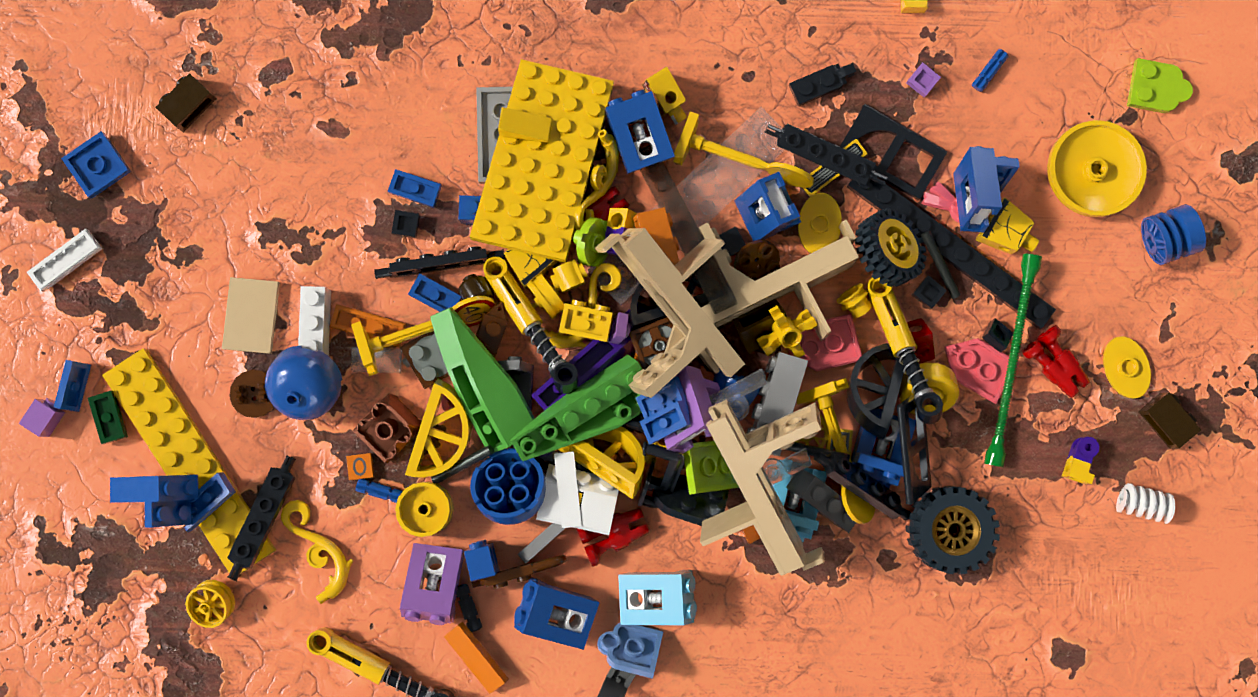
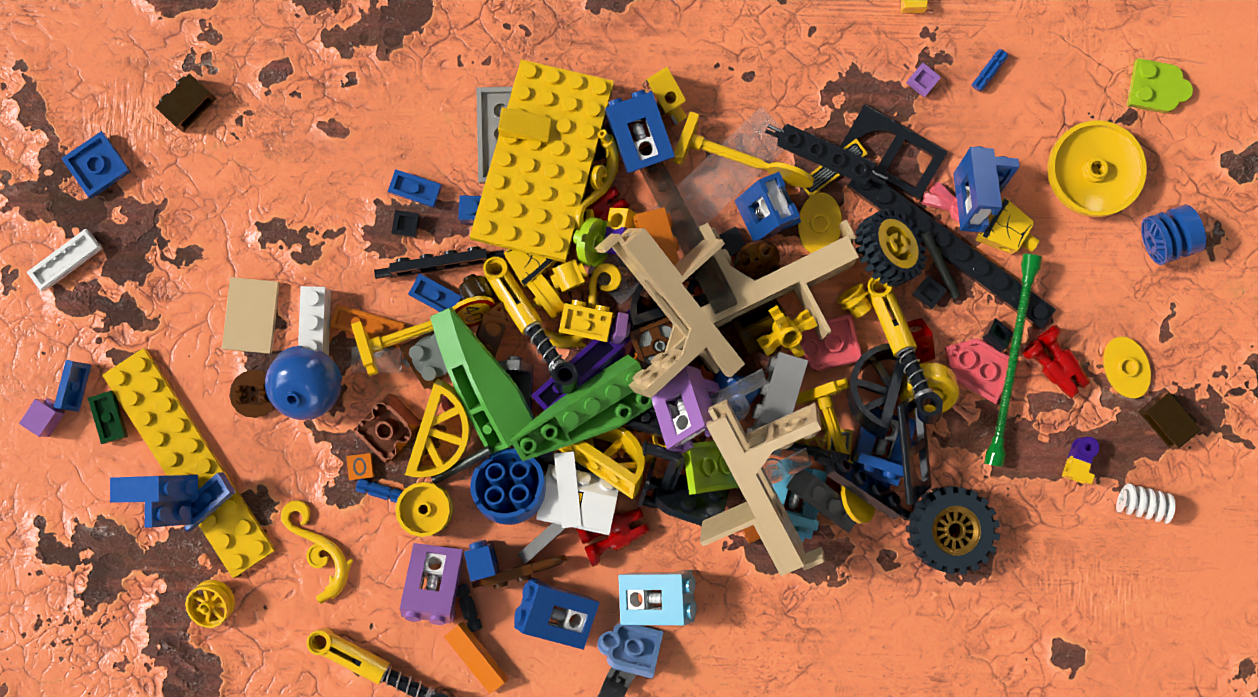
black plate [227,455,296,582] -> none
blue slope [636,376,690,445] -> none
black hinge [789,63,857,106] -> none

